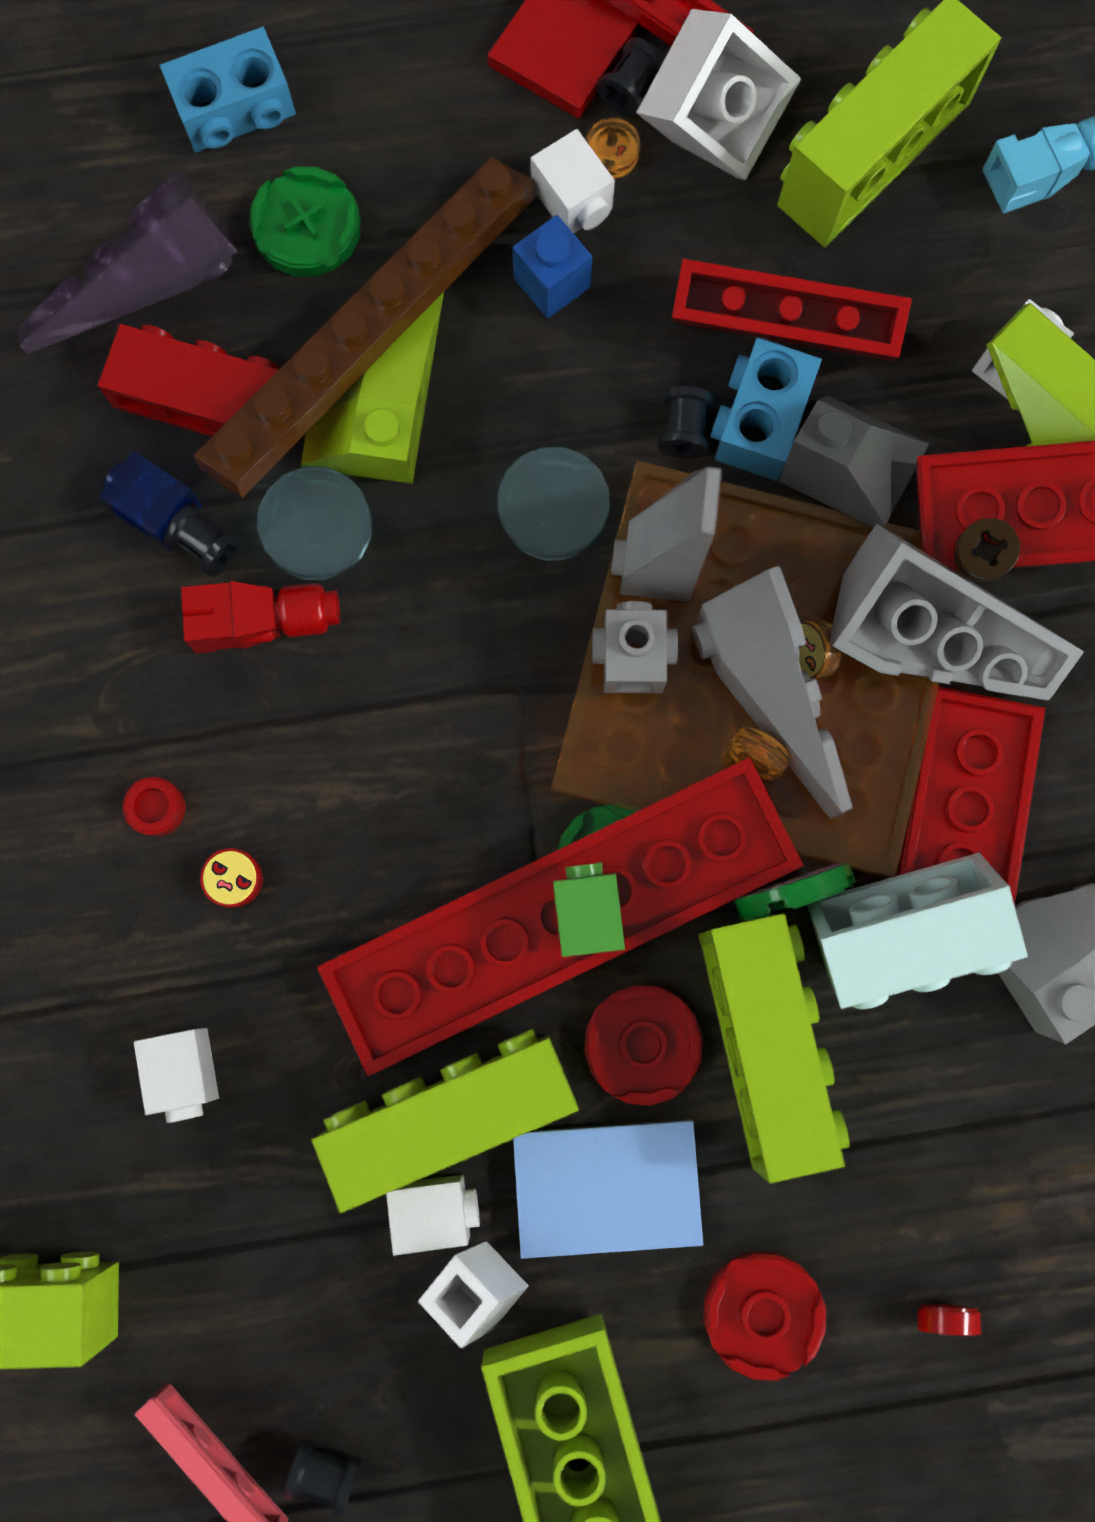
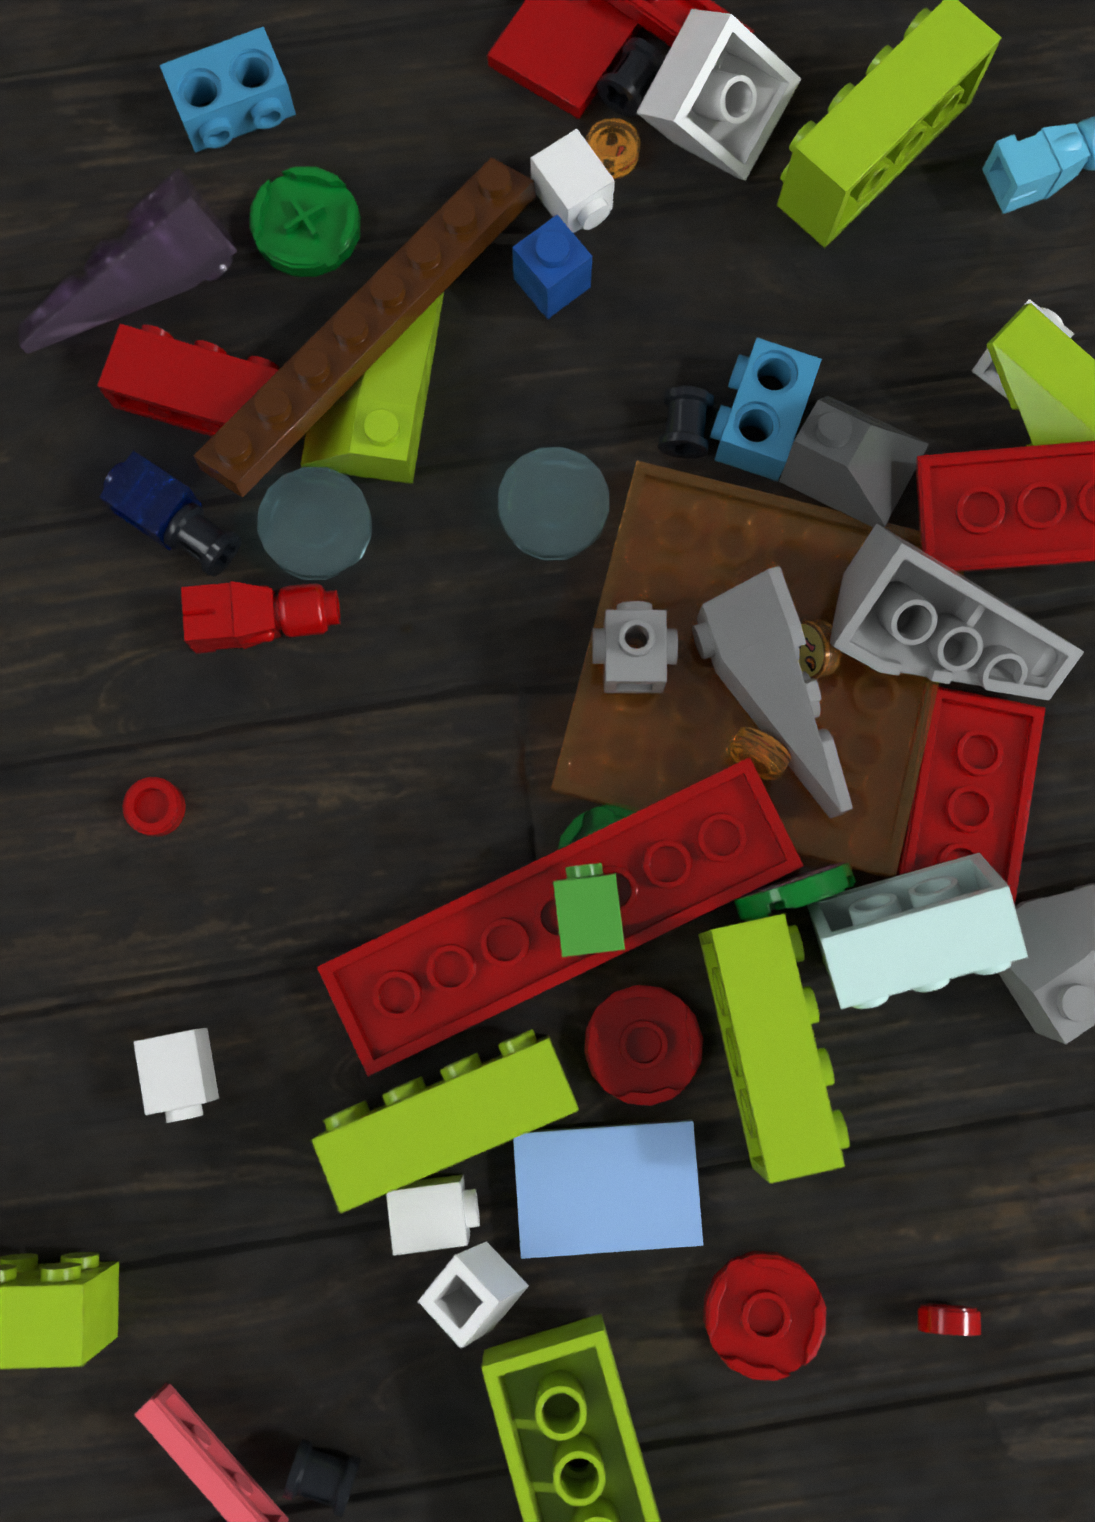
tile [200,848,263,908] -> none
light grey wedge [611,468,721,602] -> none
red brick [672,259,912,361] -> none
dark brown wheel [953,518,1020,583] -> none

